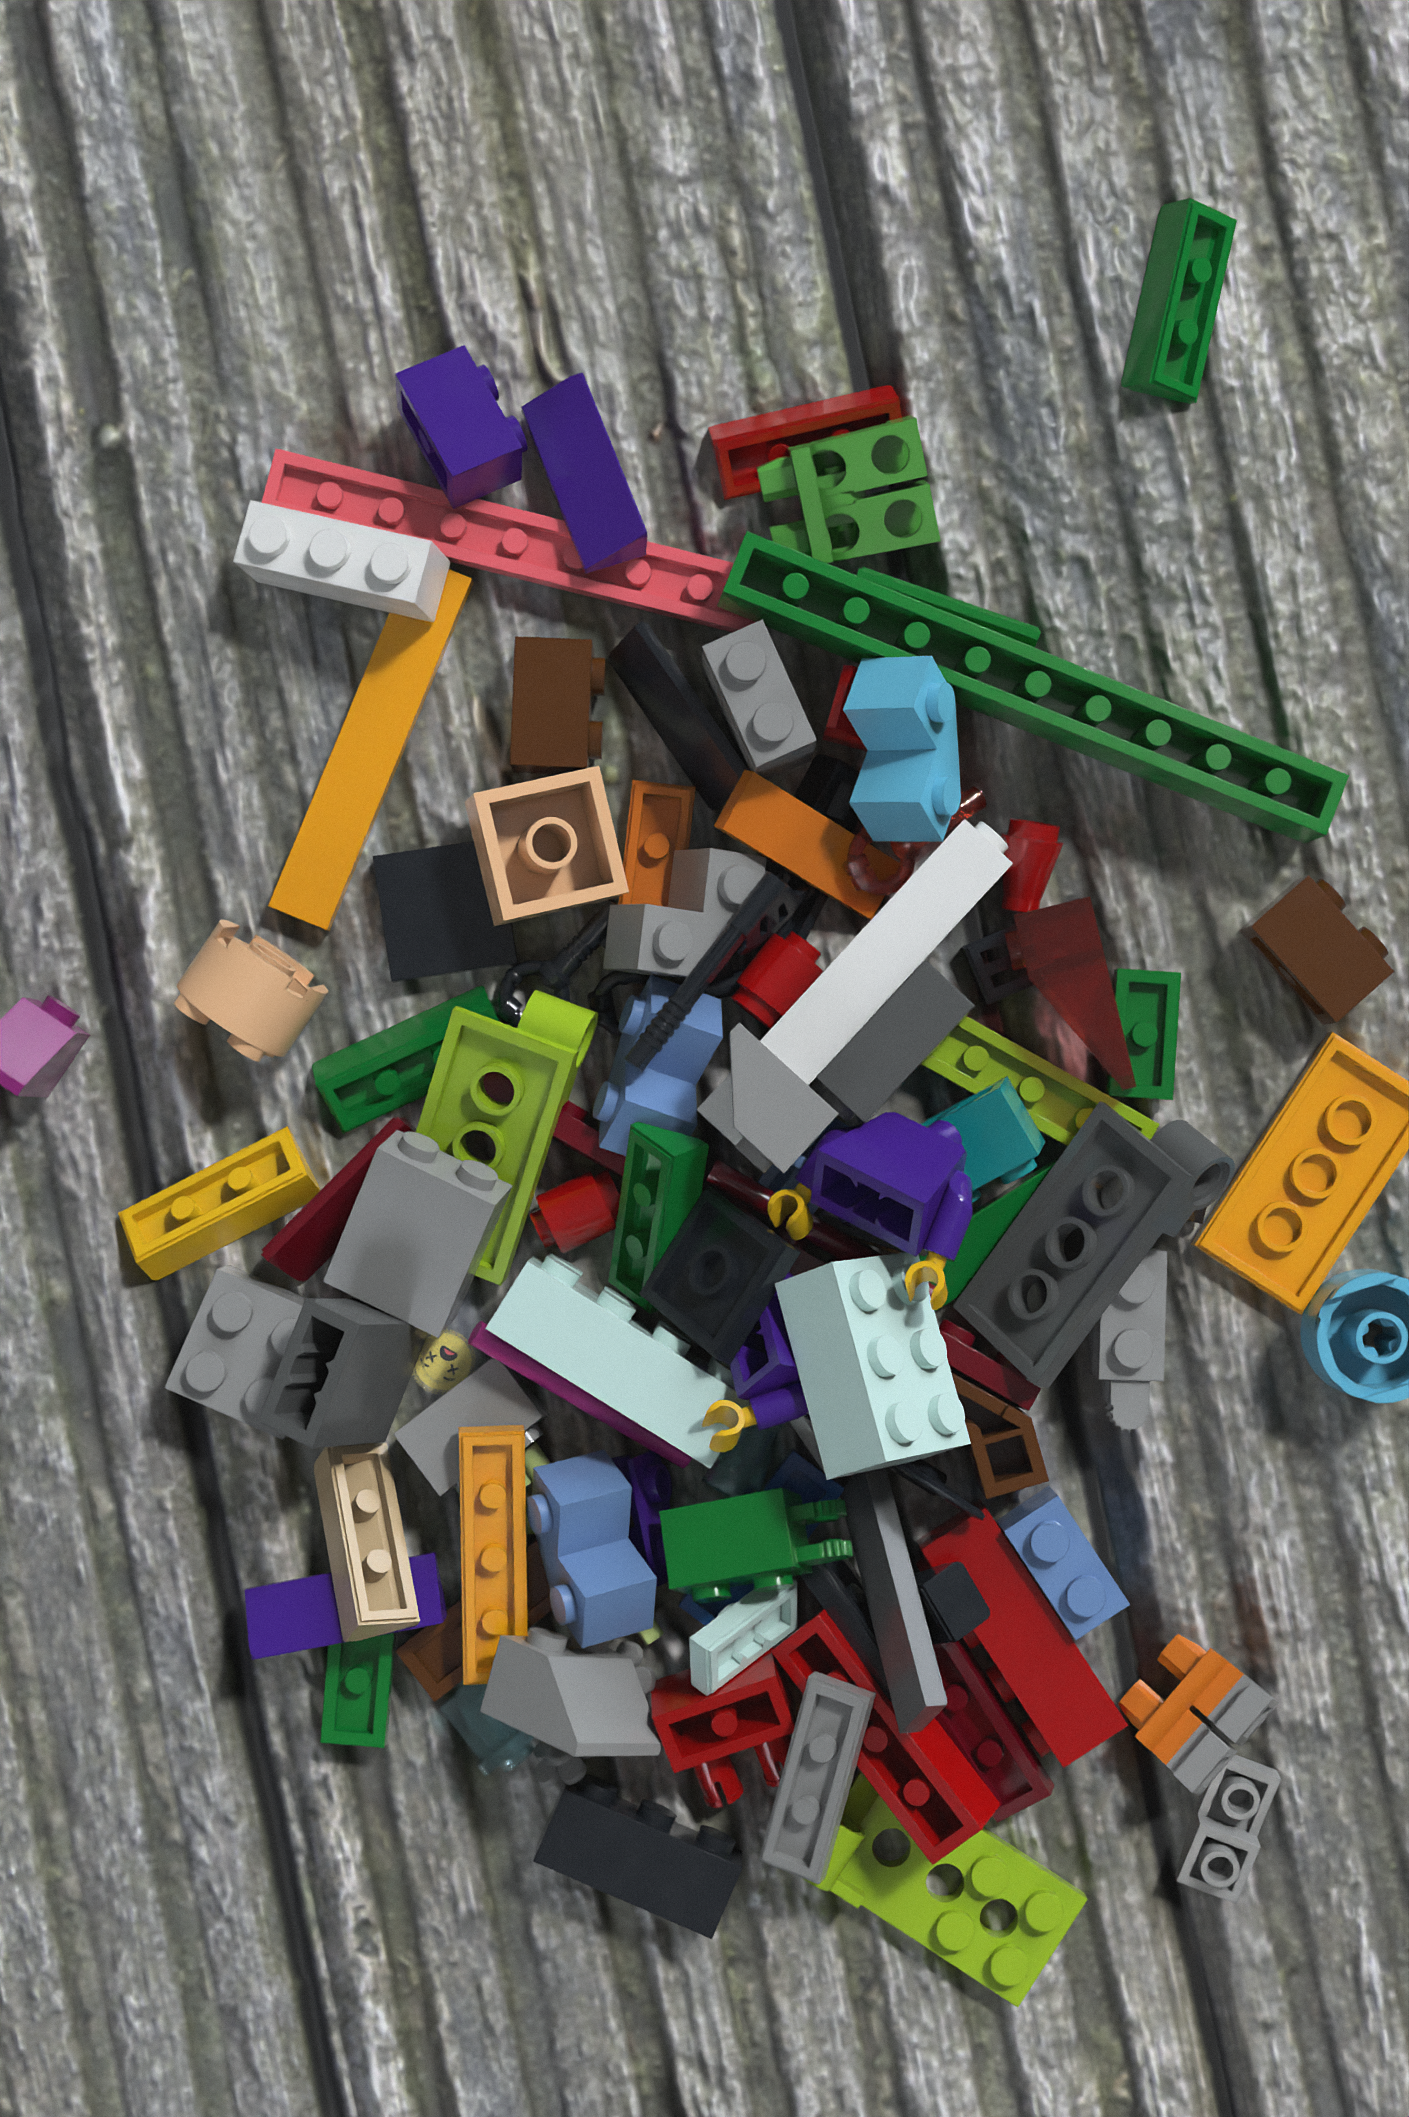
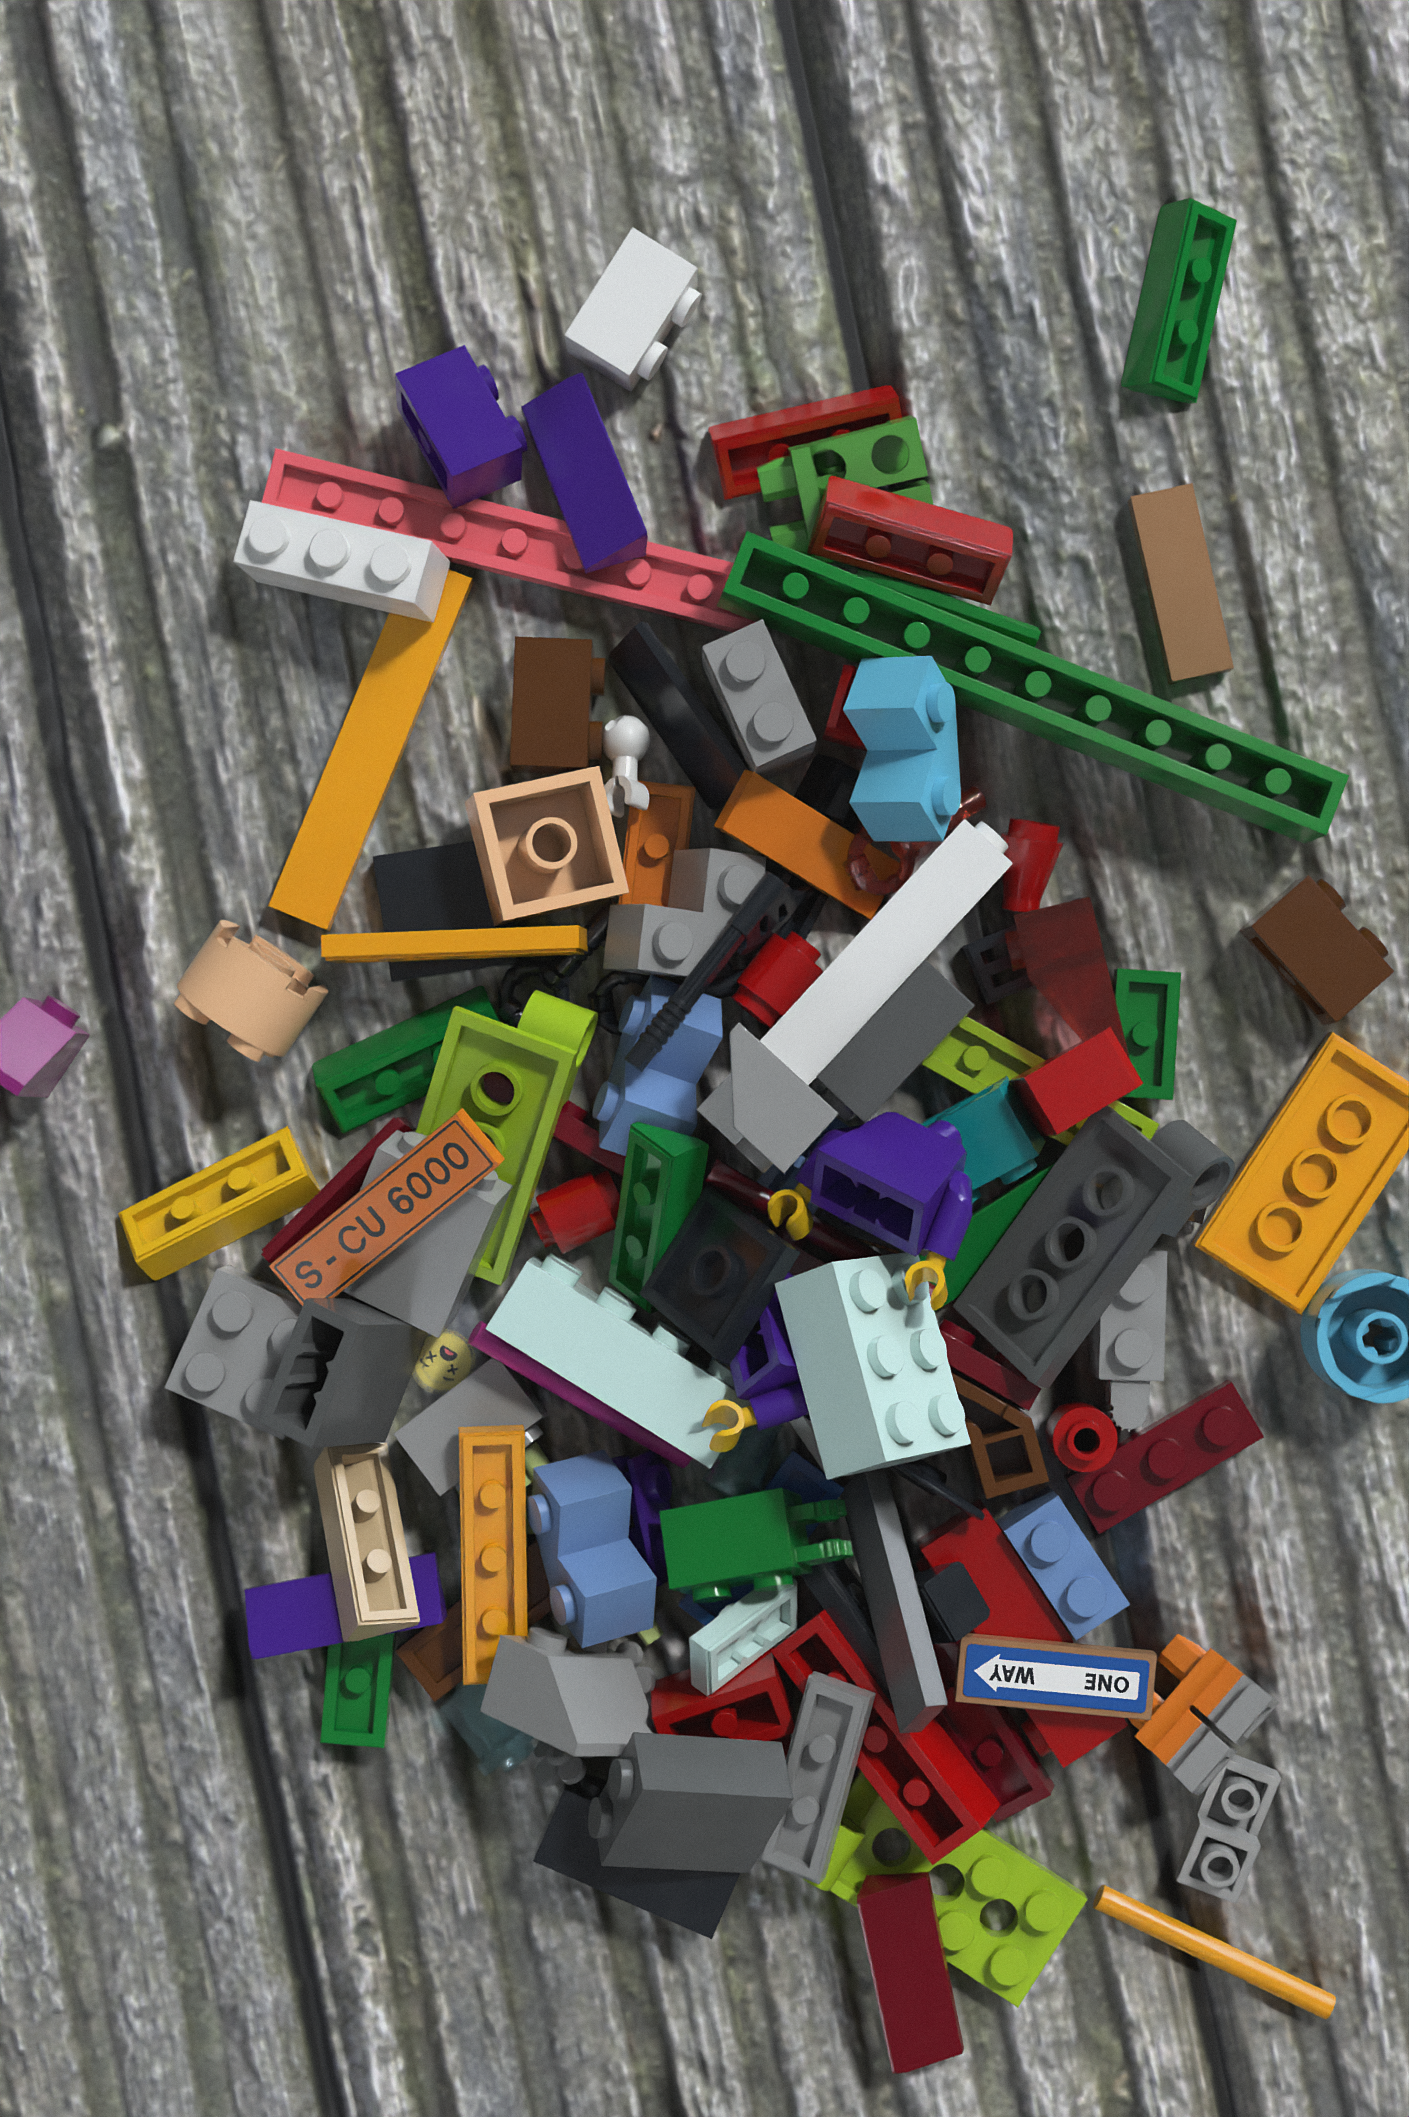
none -> orange tile [269,1108,505,1306]
none -> light orange tile [321,925,588,964]
none -> white brick [564,227,702,392]
none -> dark grey brick [588,1732,794,1873]
none -> white arm [602,716,651,818]
none -> red slope [807,476,1013,606]
none -> dark red slope [857,1872,964,2074]
none -> tile [953,1633,1157,1720]
none -> red slope [1009,1027,1143,1136]
none -> red brick [1045,1401,1118,1472]
none -> dark red plate [1064,1380,1264,1534]
none -> light orange bar [1093,1884,1336,2020]
none -> medium nougat tile [1127,483,1234,685]

